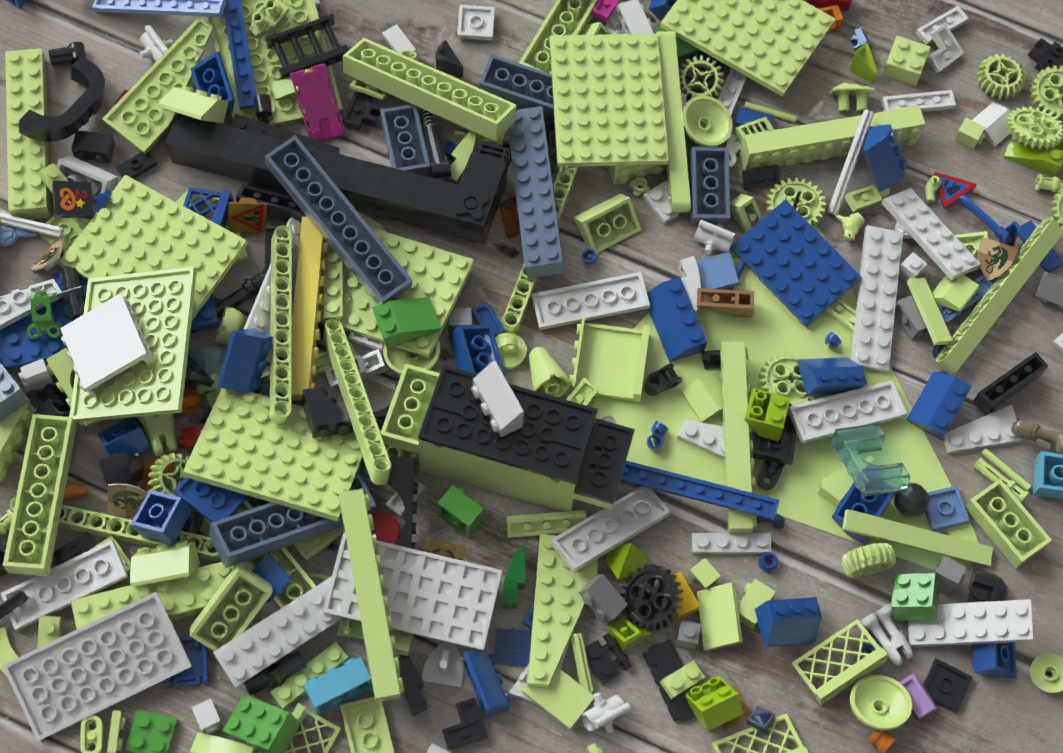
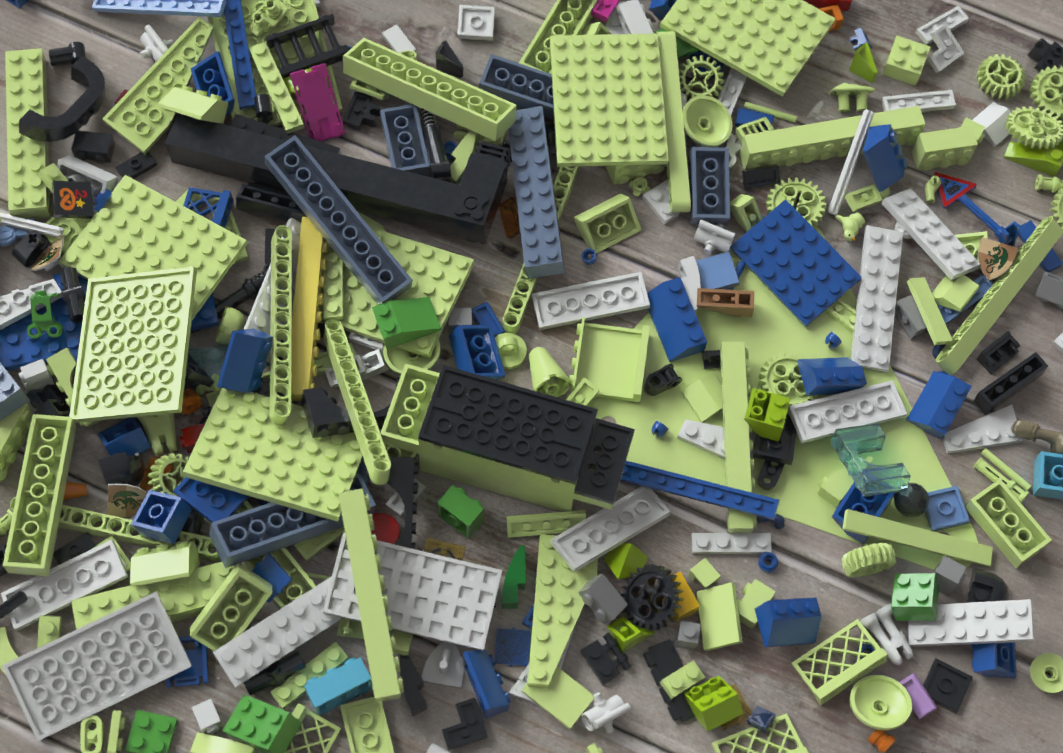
white panel [60,293,155,397] -> none
pearl gold piece [227,198,267,233] -> none
white slope [471,361,524,437] -> none
yellowish green axle [570,633,594,693] -> none
blue hinge [646,434,663,450] -> none
white brick [899,252,927,282] -> none
none -> black piece [12,230,49,267]
none -> yellowish green plate [249,42,304,134]
none -> yellowish green brick [912,126,978,171]
none -> black hinge [977,331,1020,374]

